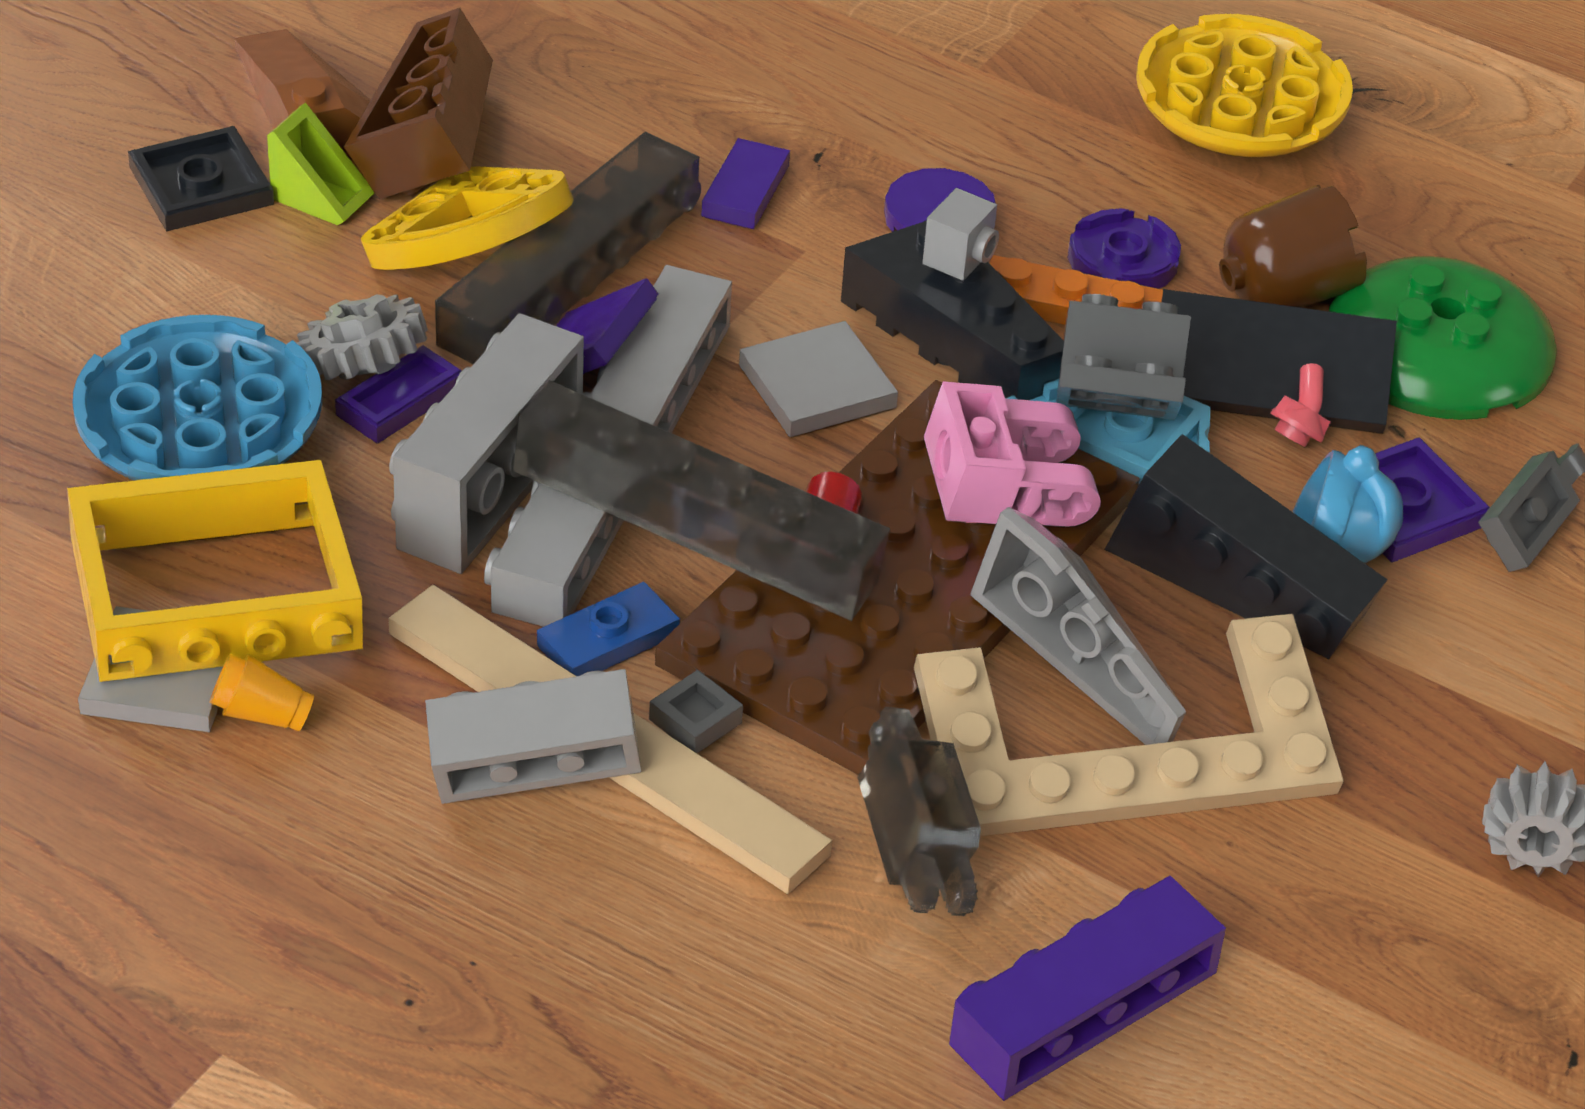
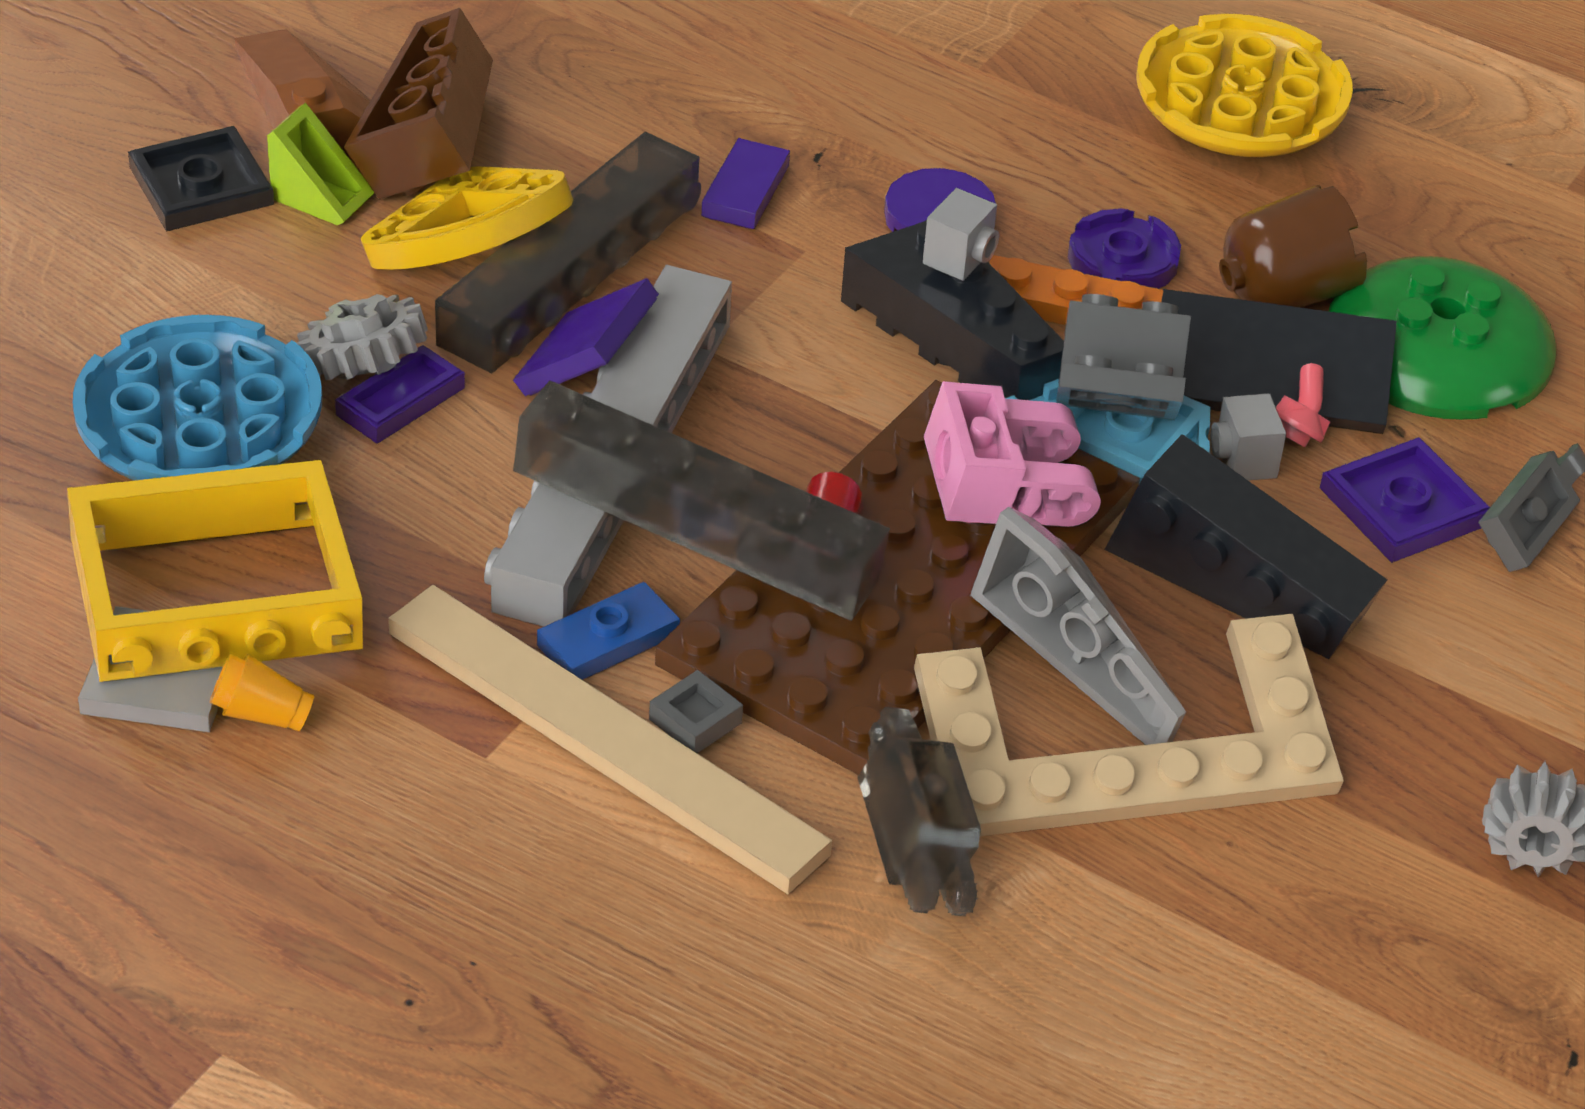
light grey brick [389,313,584,574] -> none
light grey brick [425,669,641,804] -> none
light grey tile [739,321,898,437] -> none
dark purple brick [949,875,1226,1101] -> none
dark azure piece [1293,445,1403,563] -> none
none -> light grey plate [1210,394,1286,481]

